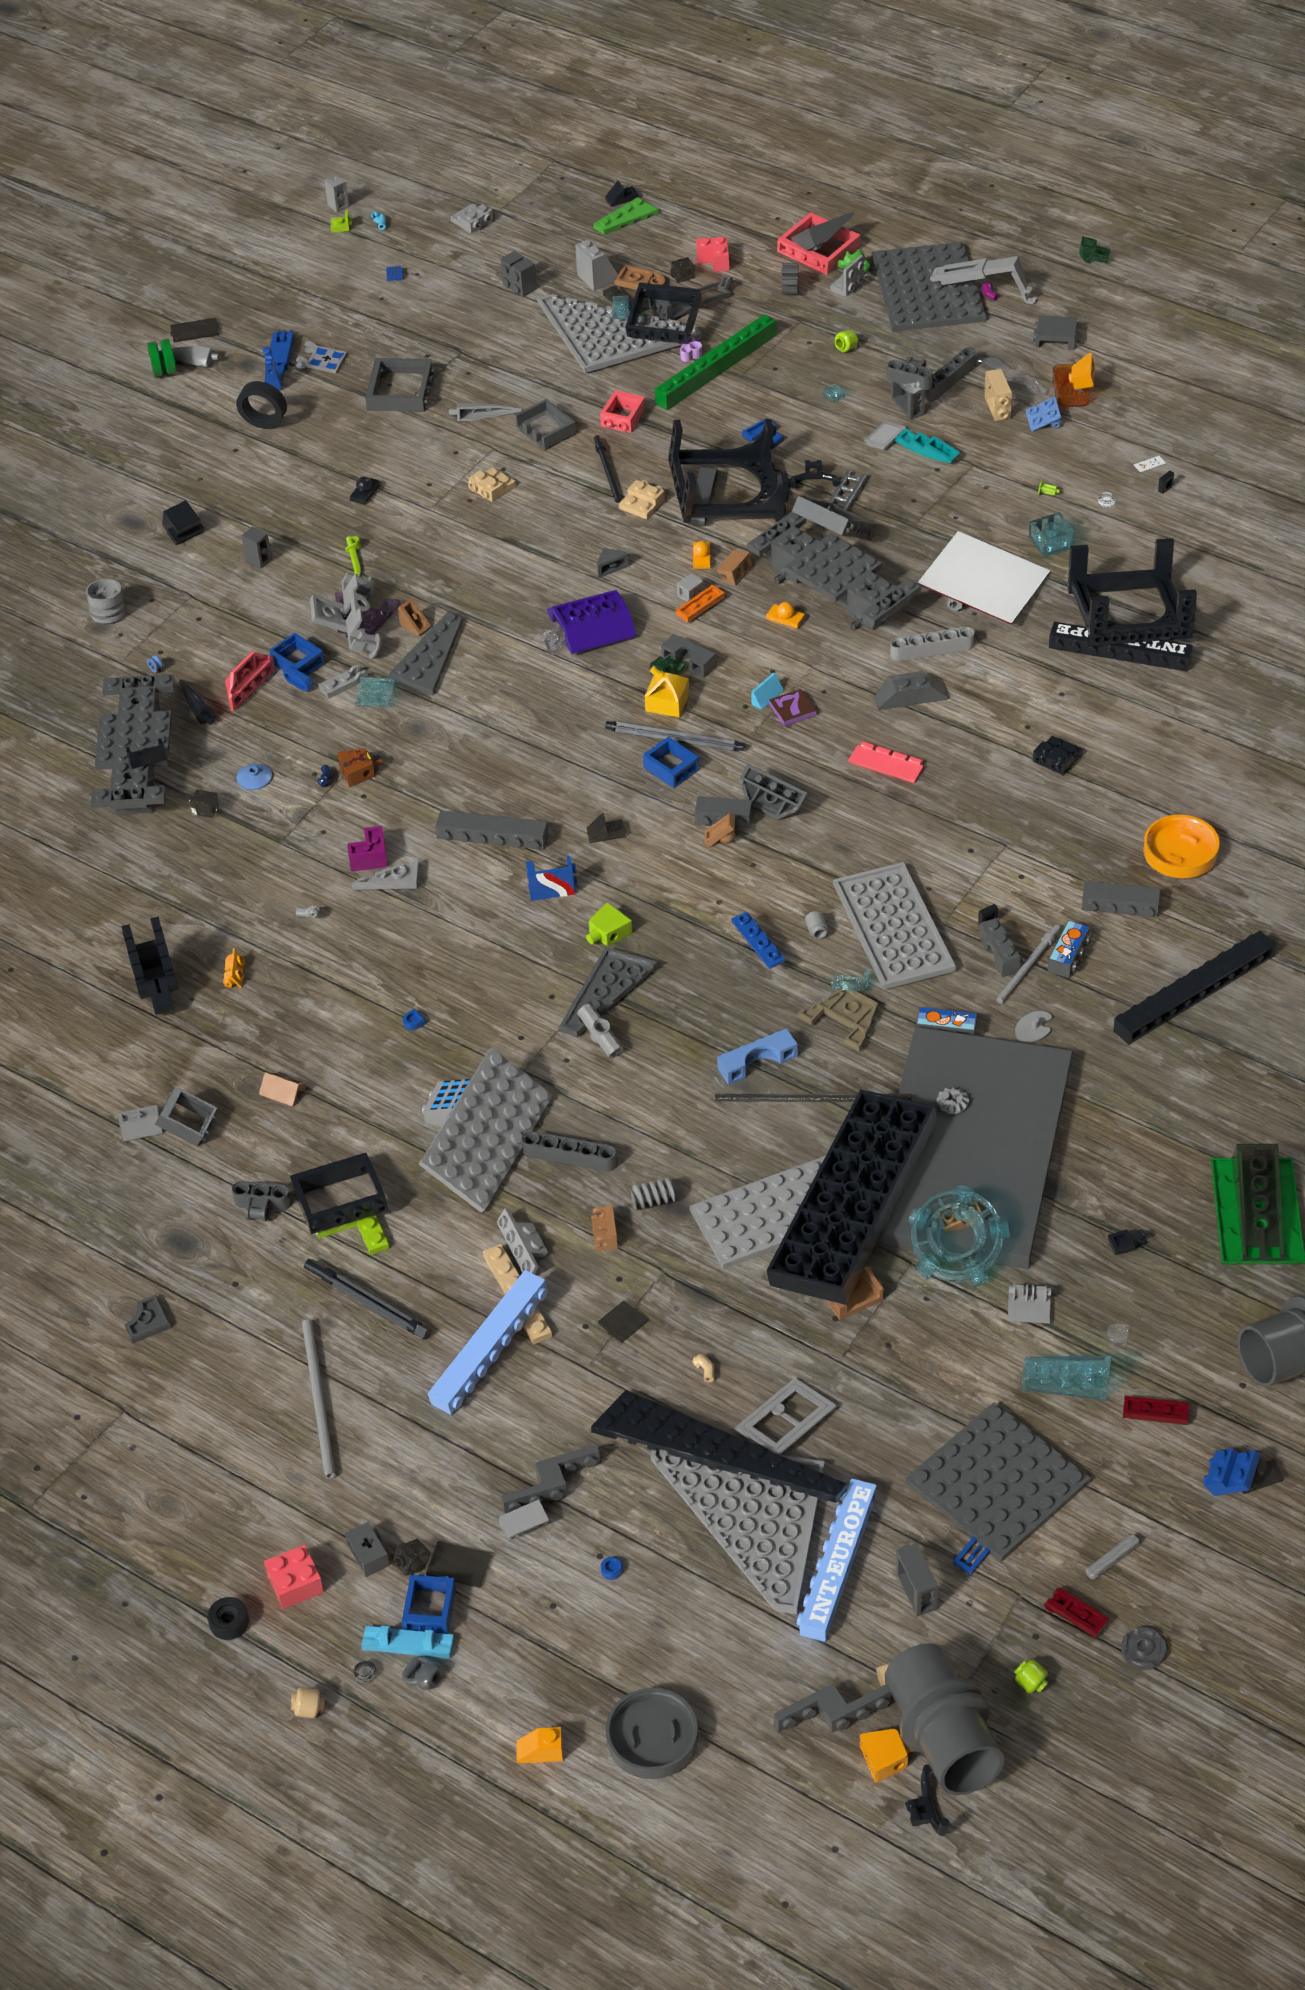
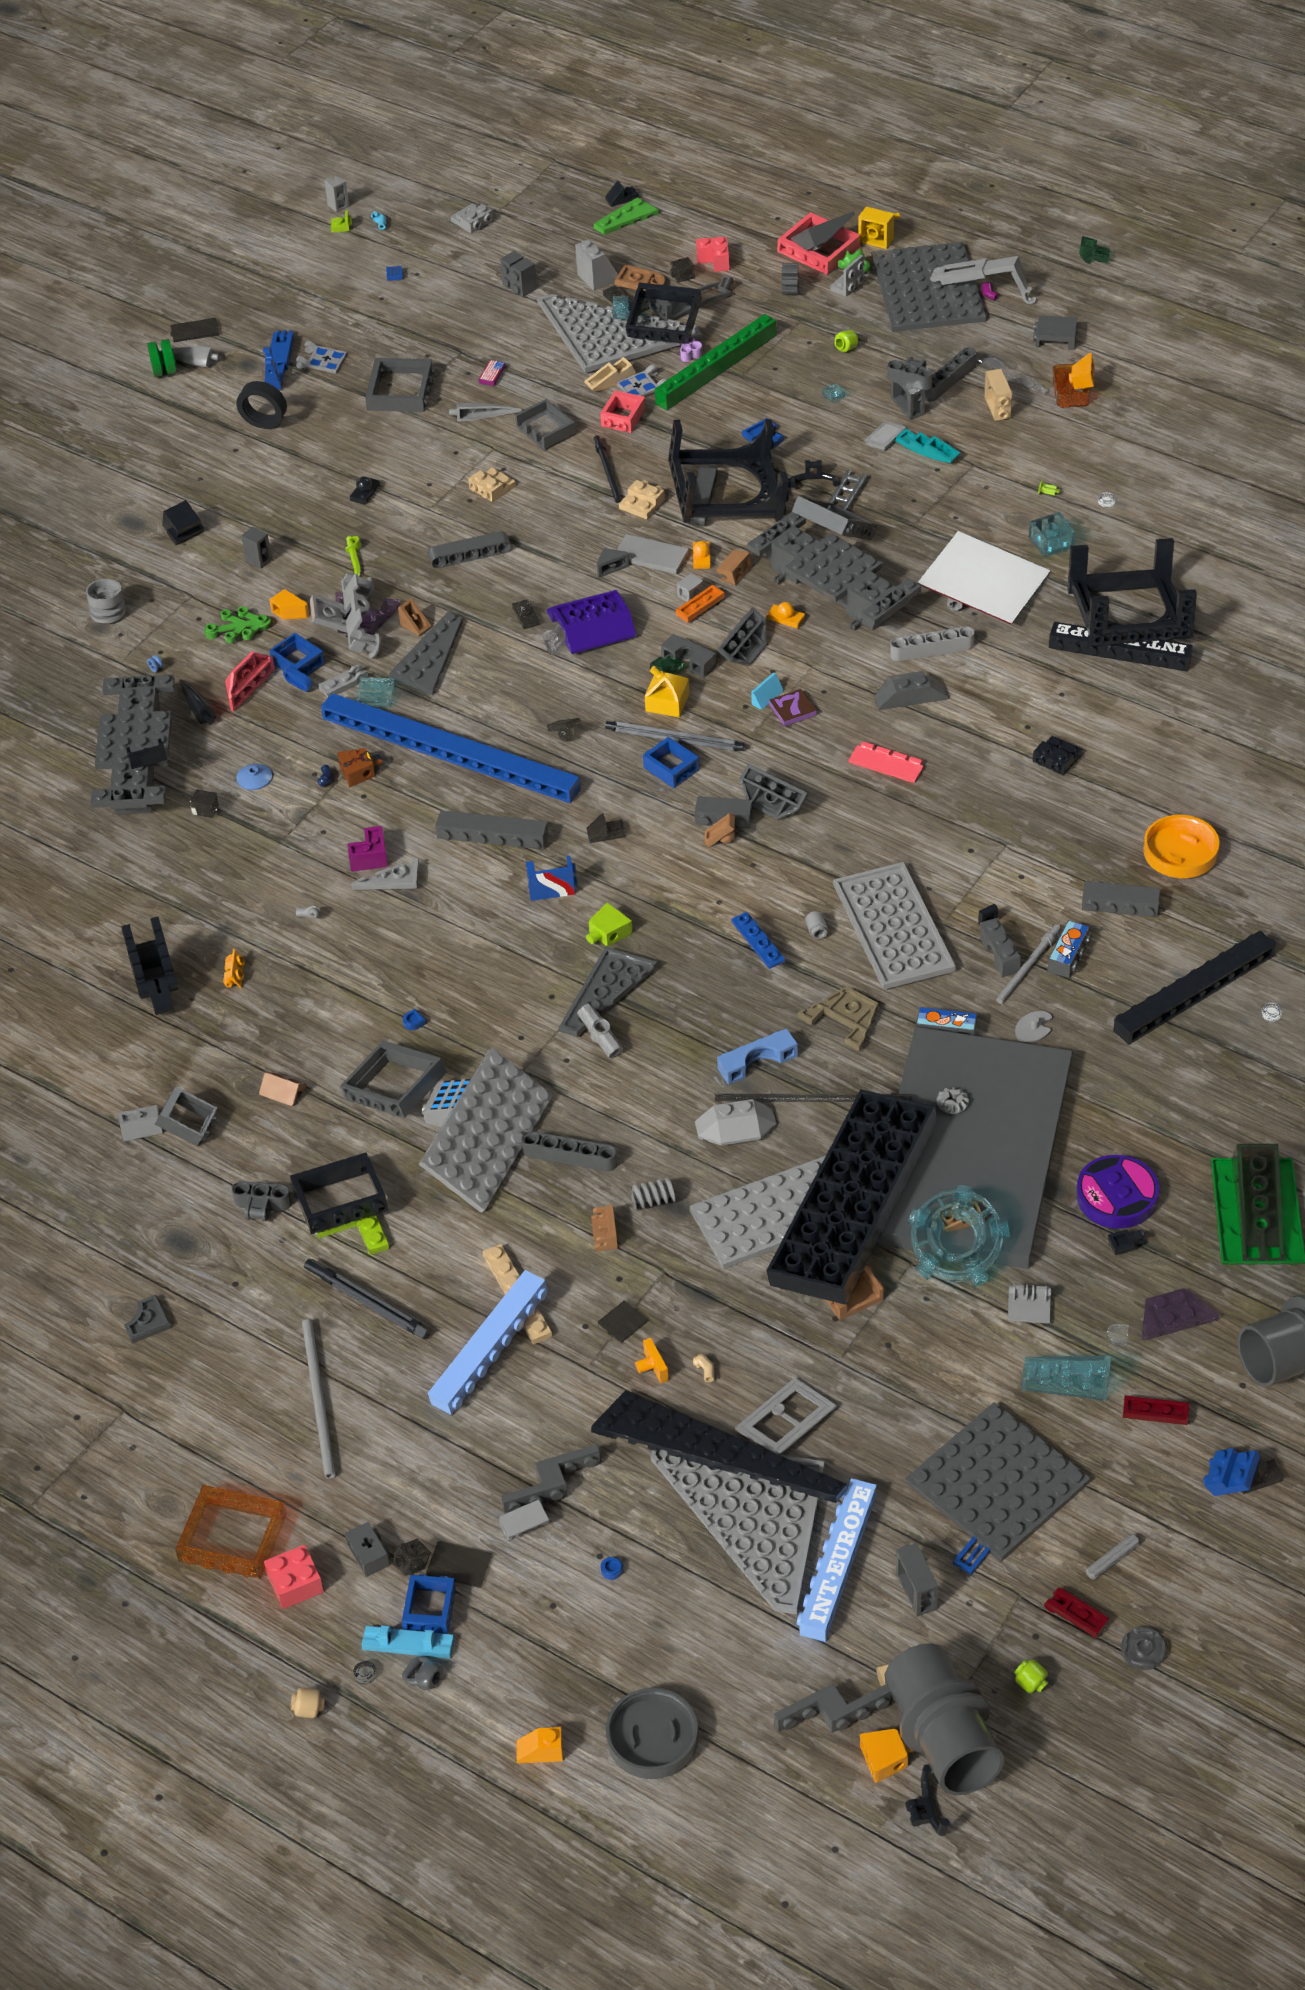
black tyre [207,1597,249,1640] -> none
light grey bracket [497,1208,548,1274] -> none
clear light blue helmet [831,969,871,991] -> none
medium blue hinge [1025,396,1061,432] -> none
white sticker [1134,456,1166,472] -> none
black tile [1158,470,1174,494] -> none
none -> clear orange window [175,1485,287,1579]
none -> bright green plant [204,606,271,643]
none -> light orange slope [269,589,310,619]
none -> blue brick [321,693,581,803]
none -> dark grey window [340,1041,447,1118]
none -> dark grey beam [427,531,511,568]
none -> tile [479,360,505,386]
none -> clear smoke tile [512,599,540,629]
none -> clear smoke tile [547,718,581,742]
none -> tan slope [584,357,636,392]
none -> light grey flag [616,364,667,397]
none -> light grey tile [617,534,689,574]
none -> light orange tile [635,1338,668,1384]
none -> light grey wedge [695,1099,776,1146]
none -> dark grey wedge [717,607,767,666]
none -> yellow piece [858,206,900,249]
none -> brick [1076,1155,1159,1229]
none -> clear purple wing [1142,1288,1219,1341]
none -> clear tile [1262,1003,1282,1022]

